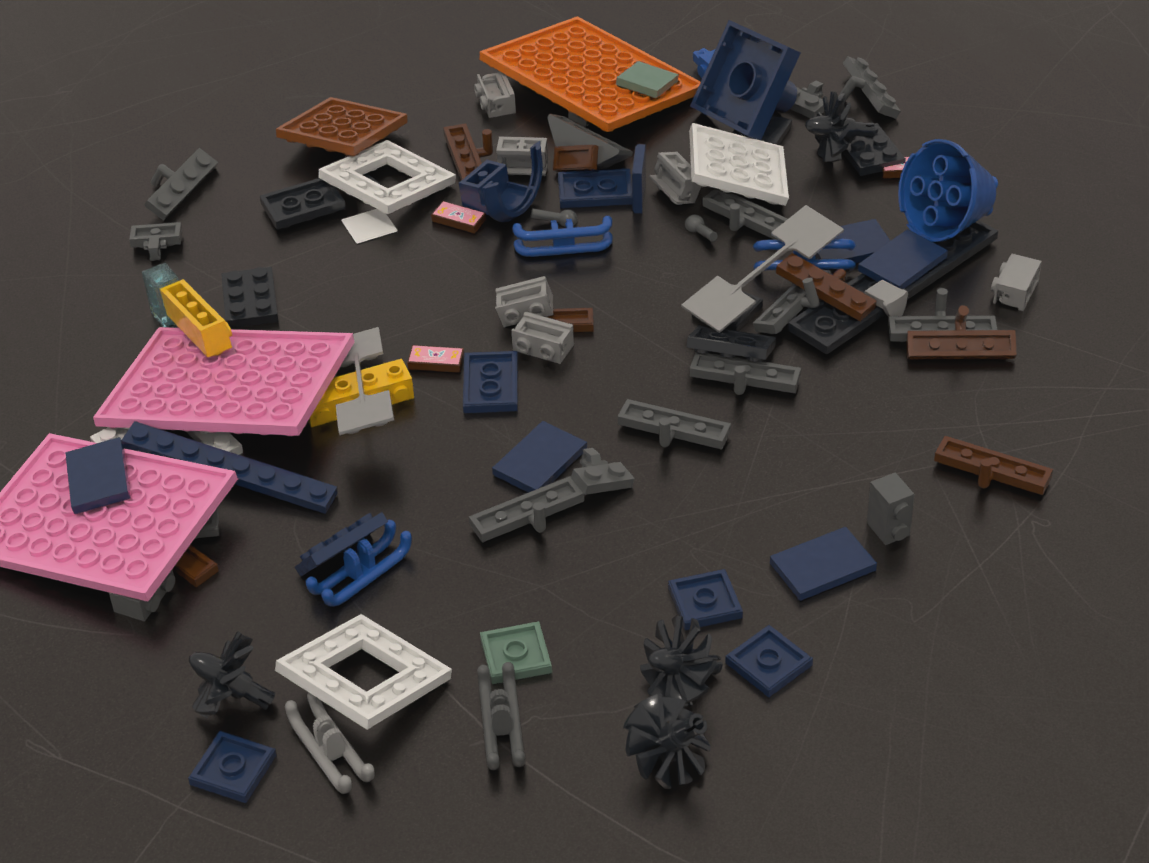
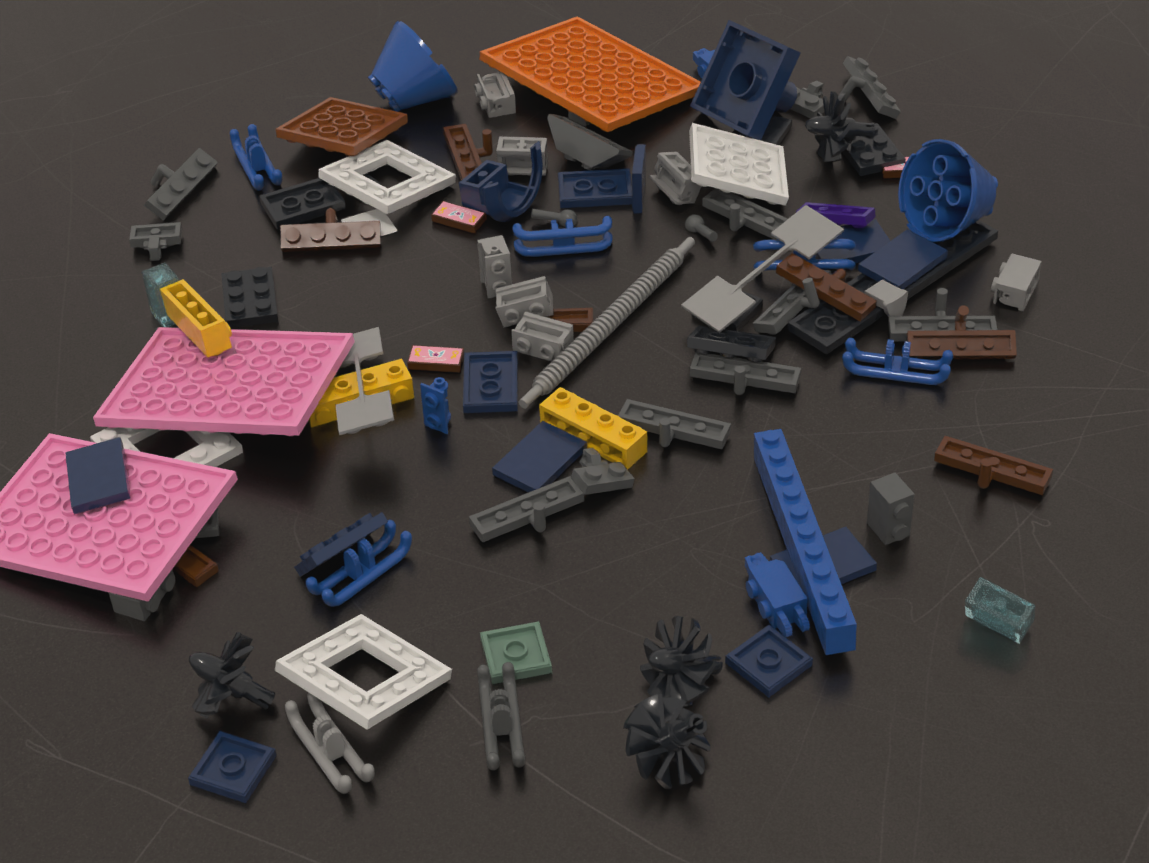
dark blue plate [122,421,338,514] -> none
reddish brown tile [553,145,598,172] -> none
sand green tile [616,61,679,98] -> none
dark blue tile [668,569,743,630] -> none
none -> blue piece [229,124,283,191]
none -> plate [281,208,381,252]
none -> blue cone [368,21,458,112]
none -> blue hinge [420,377,451,434]
none -> light grey hinge [477,235,512,298]
none -> light grey hose [519,237,695,409]
none -> yellow brick [539,387,647,470]
none -> blue hinge [745,552,810,637]
none -> blue brick [754,429,857,655]
none -> dark purple plate [796,202,876,228]
none -> blue piece [842,338,953,385]
none -> clear light blue brick [965,577,1035,644]

